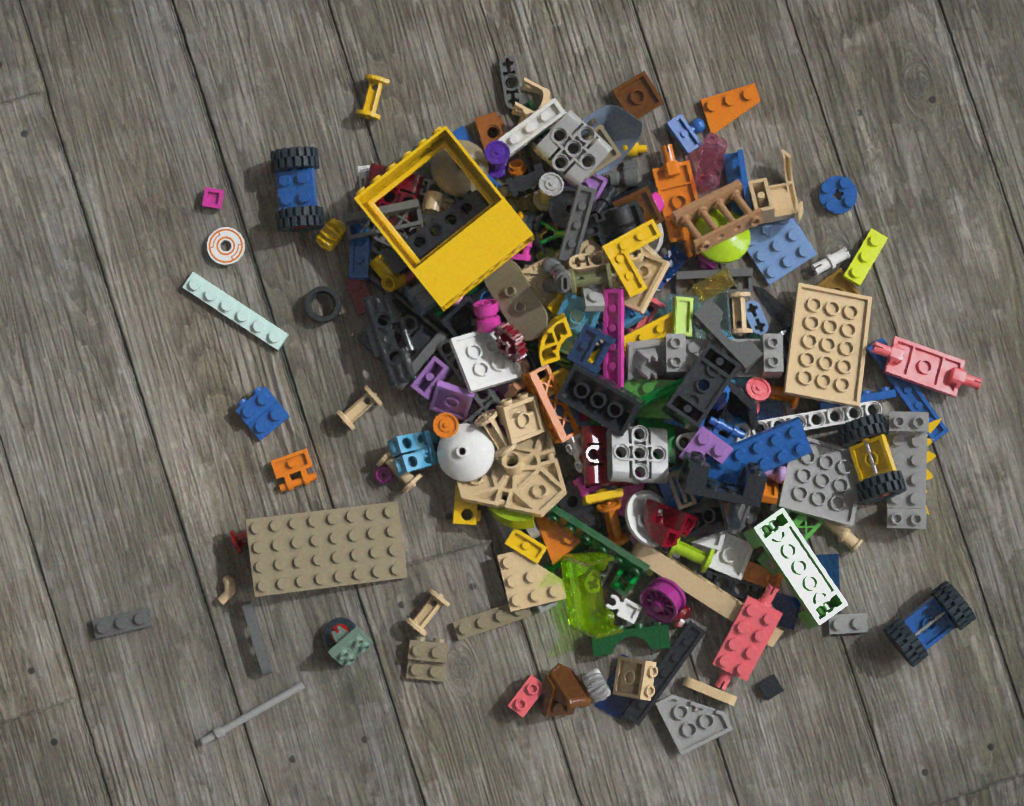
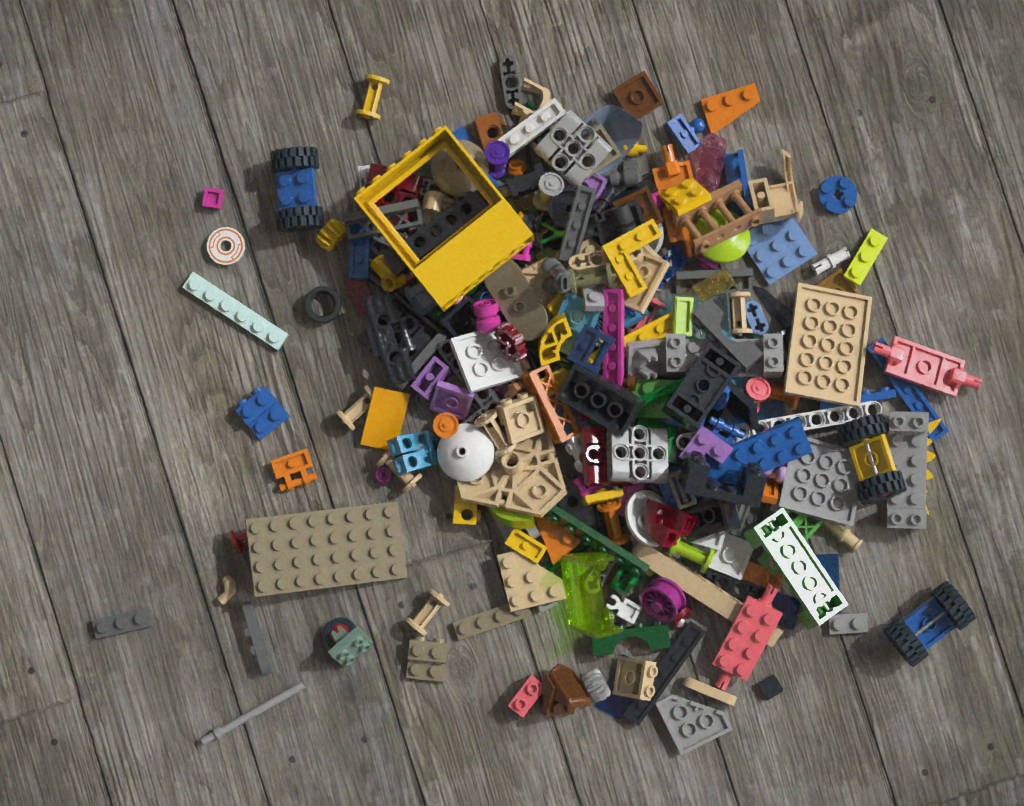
none -> light orange sticker [360,387,410,450]
none -> reddish brown plate [623,374,637,391]
none -> yellow plate [659,178,712,216]

